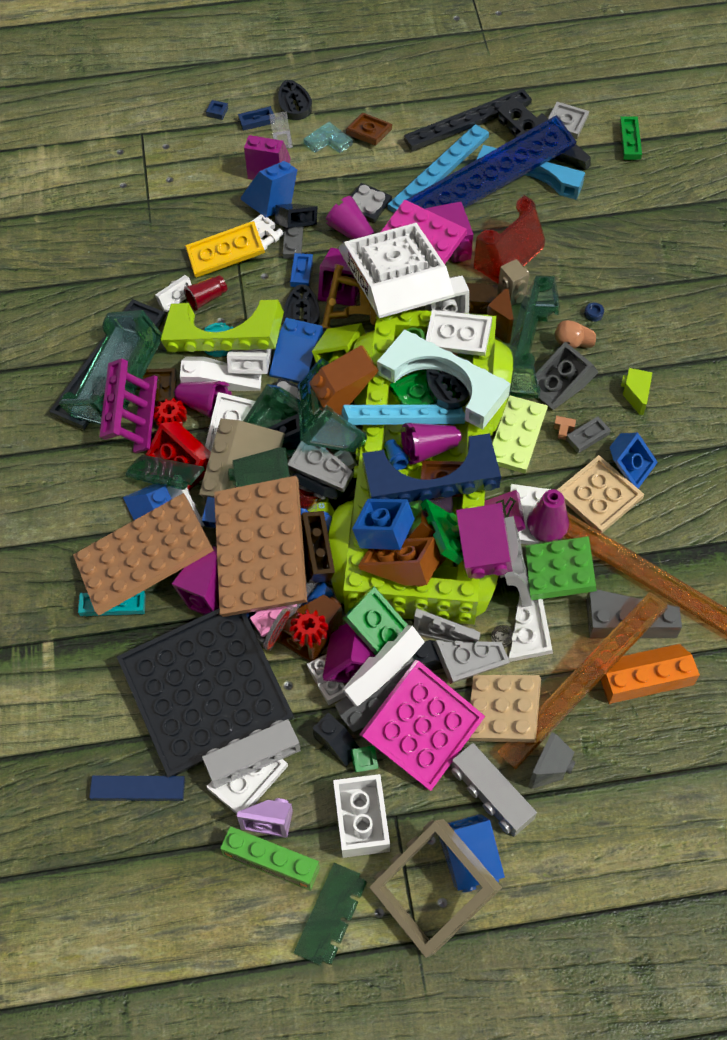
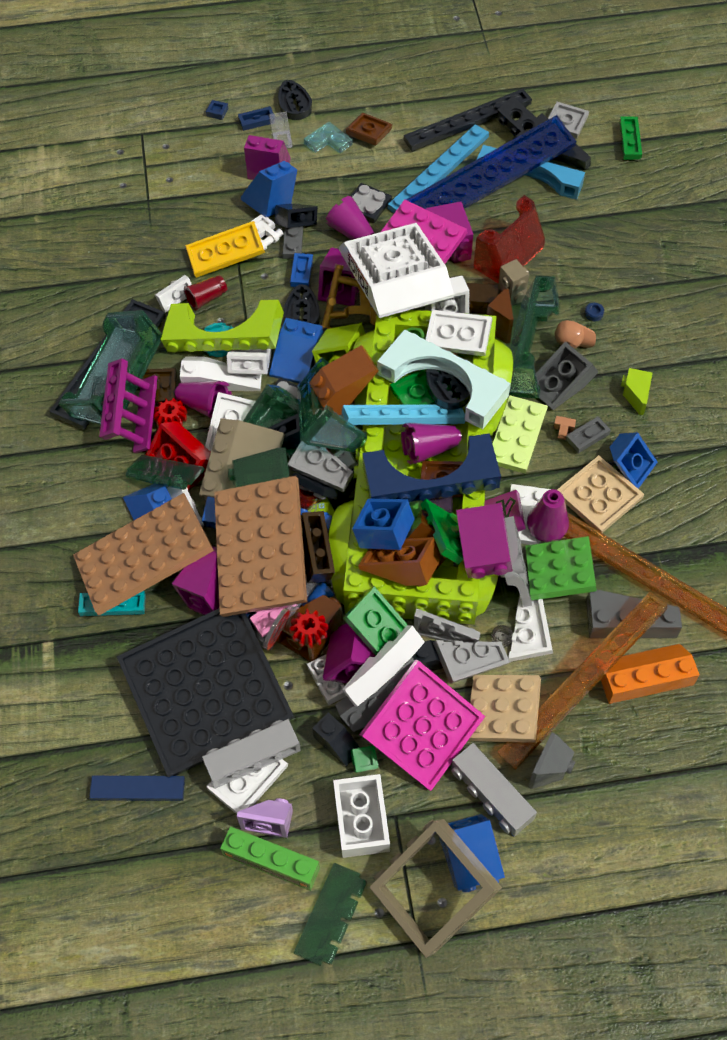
blue cone [384,439,409,470] -> none

